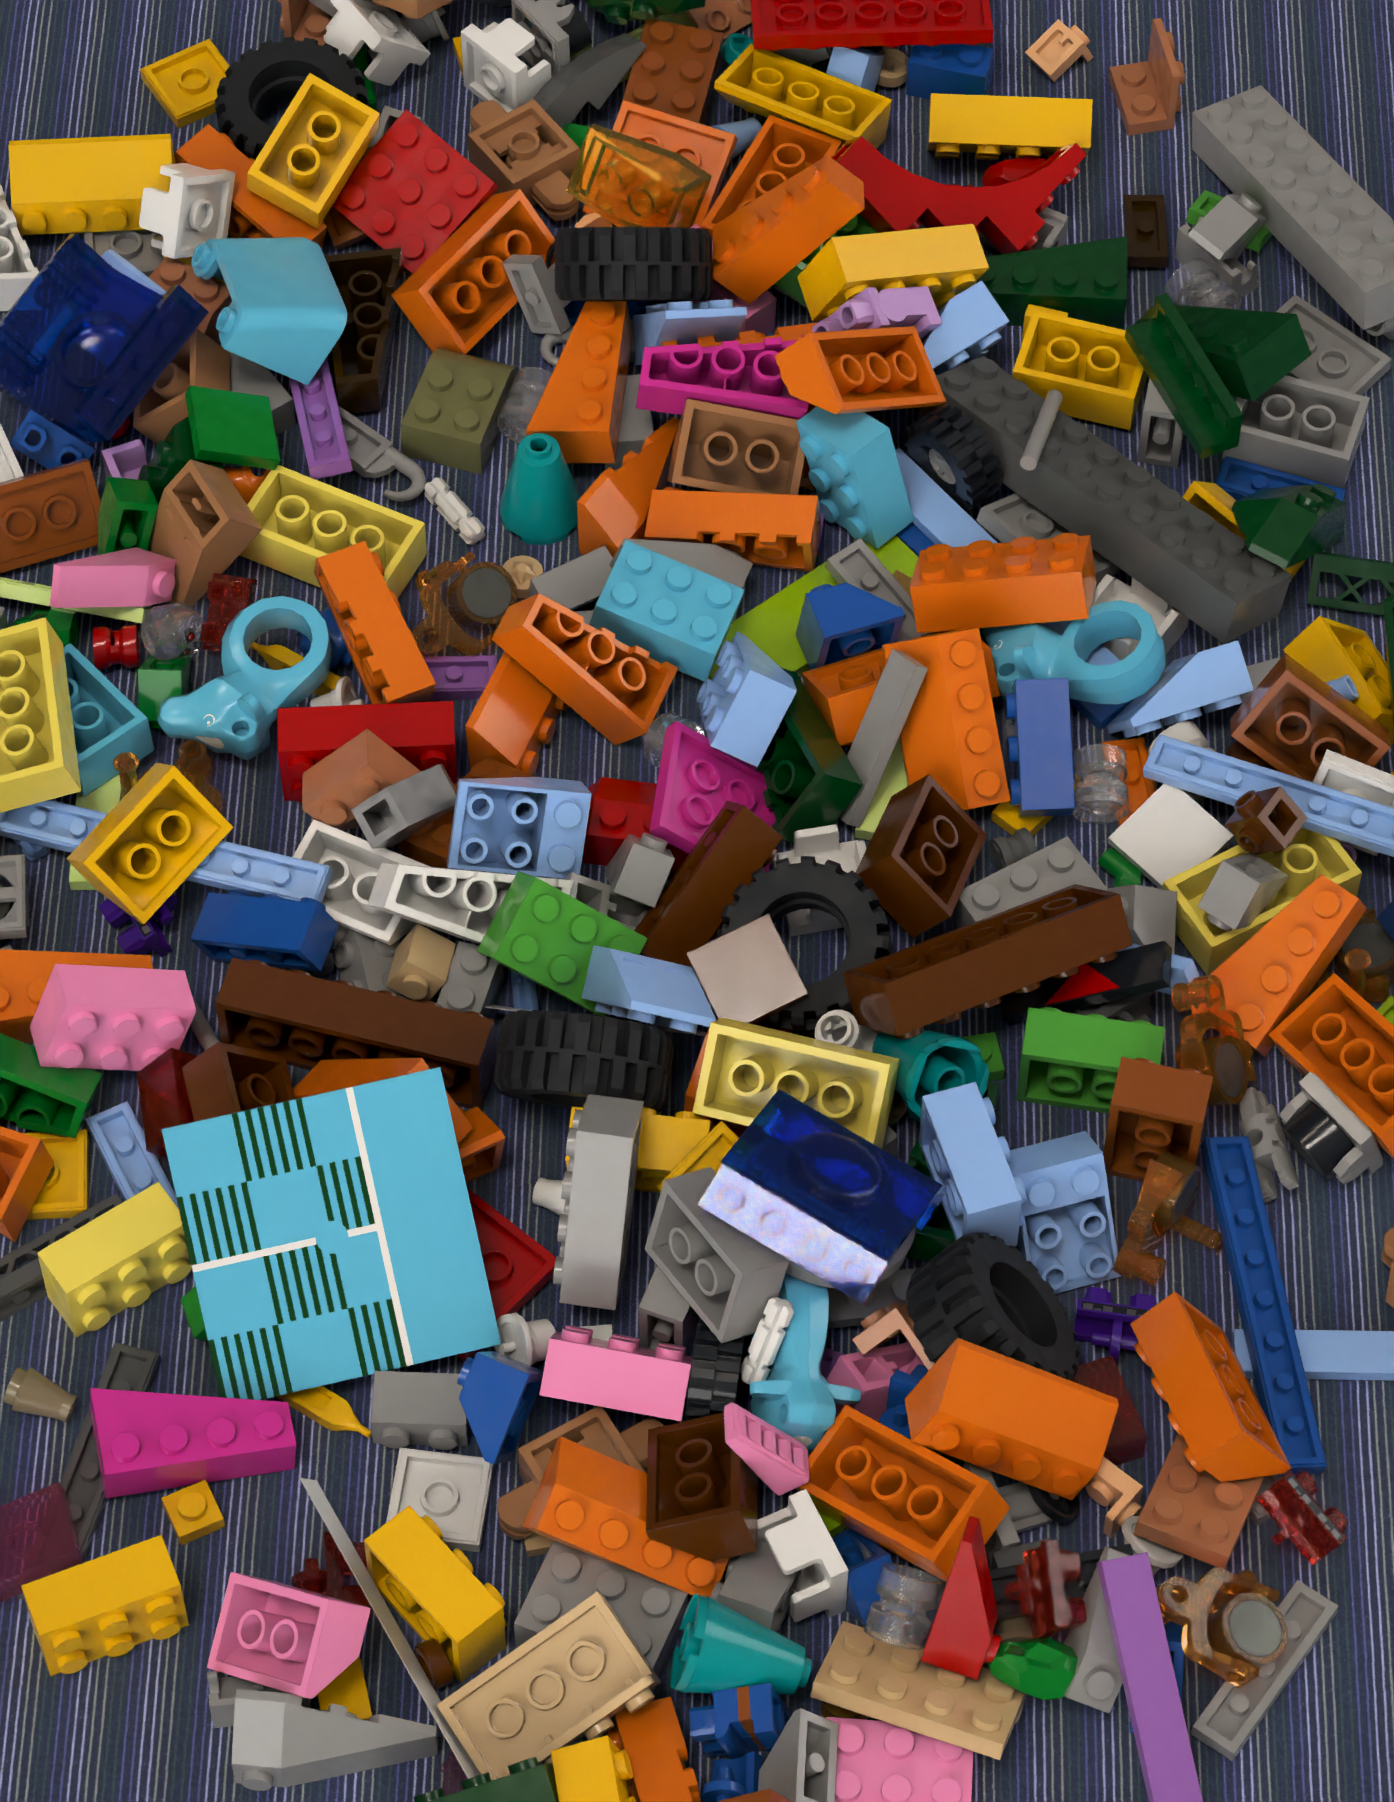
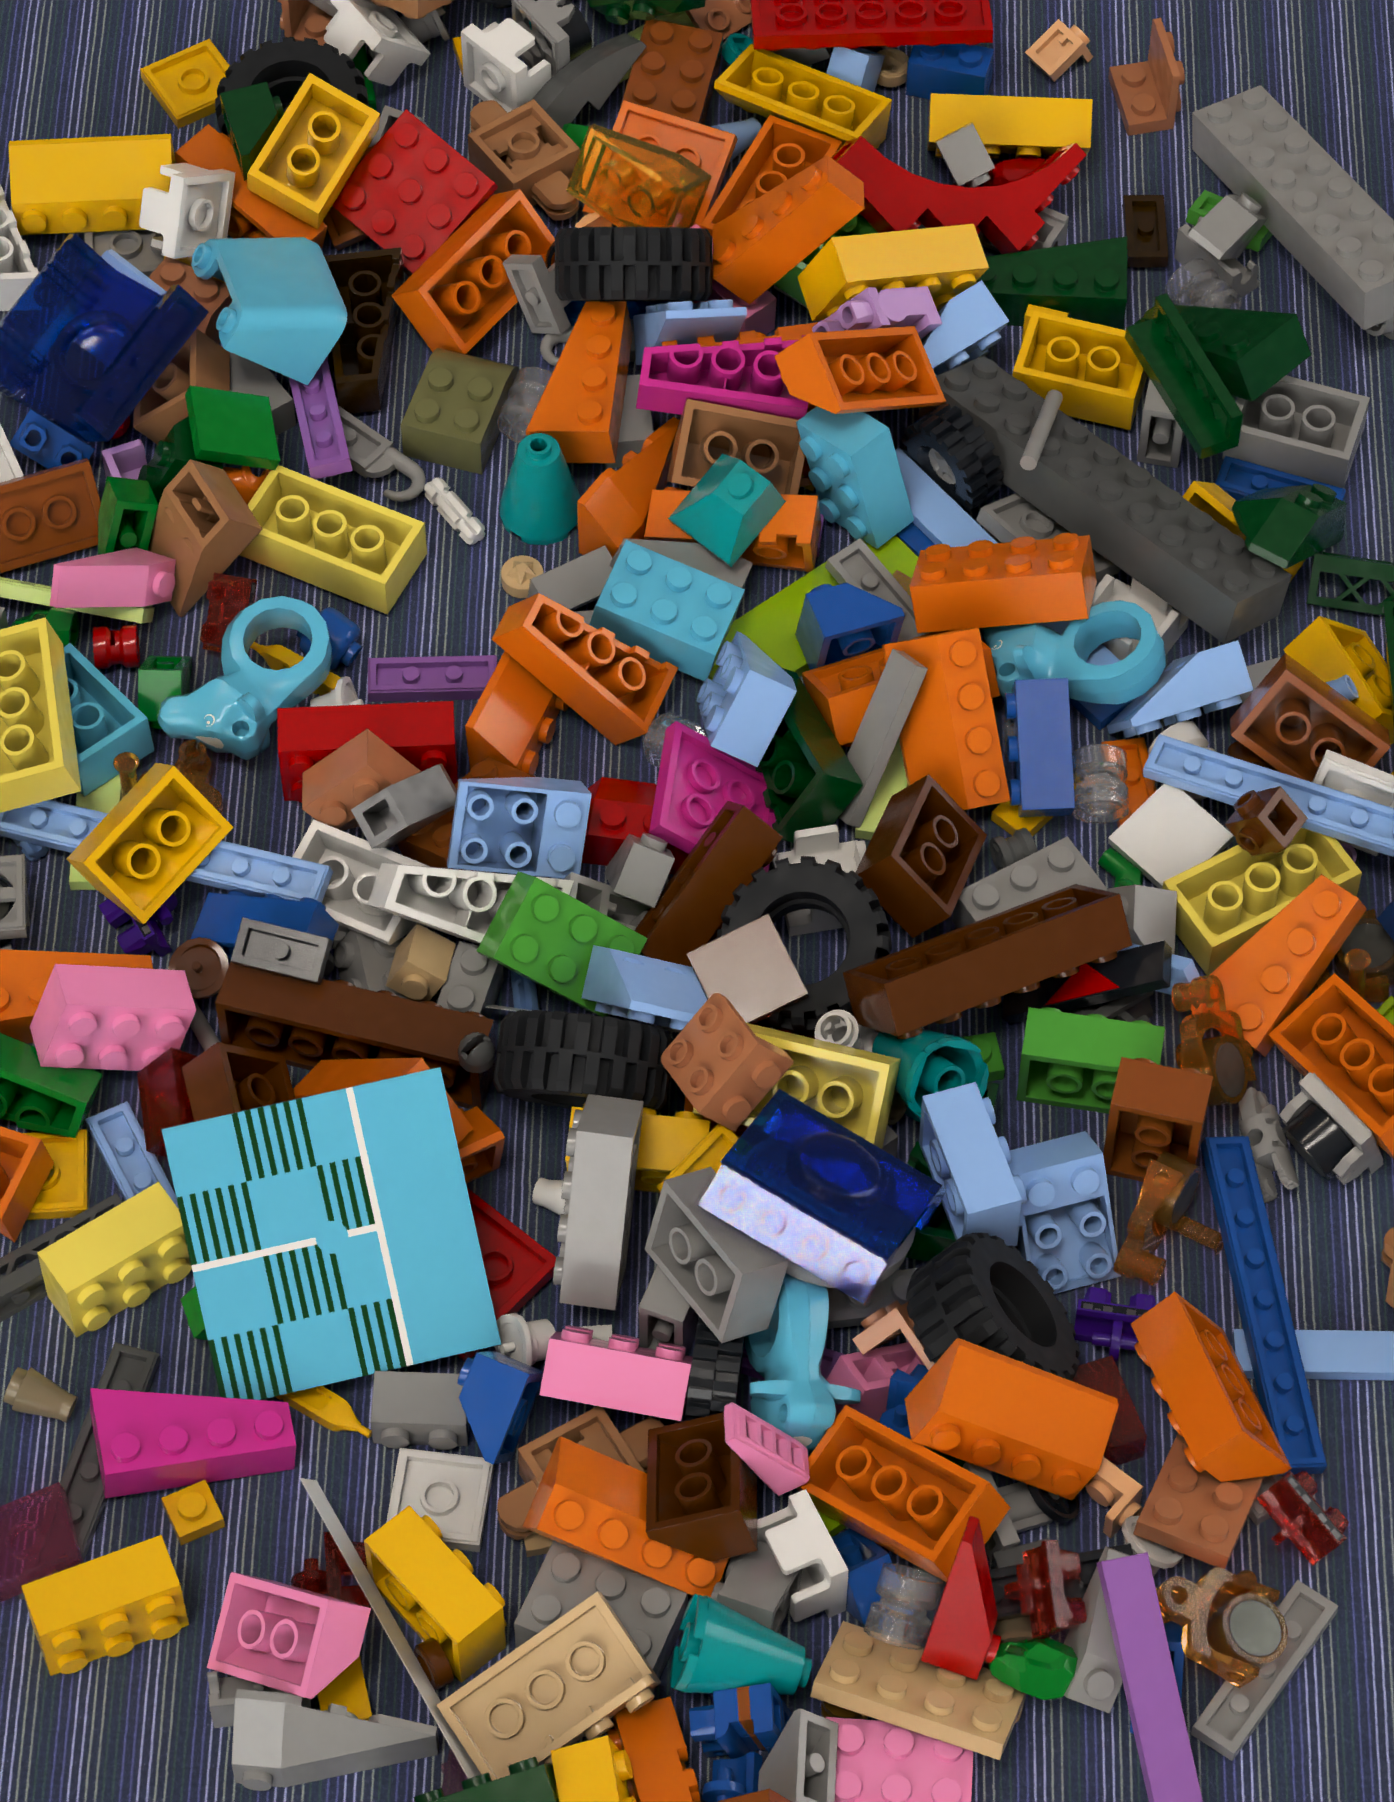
clear head [141,602,205,661] -> none
orange wedge [314,541,436,704] -> none
clear orange piece [411,551,517,656] -> none
white axle [740,1297,794,1384] -> none
light grey slope [1197,853,1289,931] -> none
light grey plate [1276,294,1392,395] -> none
none -> reddish brown piece [168,937,230,1000]
none -> dark green slope [220,82,284,181]
none -> plate [230,917,333,985]
none -> dark grey hinge [458,1032,495,1073]
none -> nougat bracket [661,993,794,1131]
none -> teal slope [668,453,786,567]
none -> light grey brick [935,123,995,188]

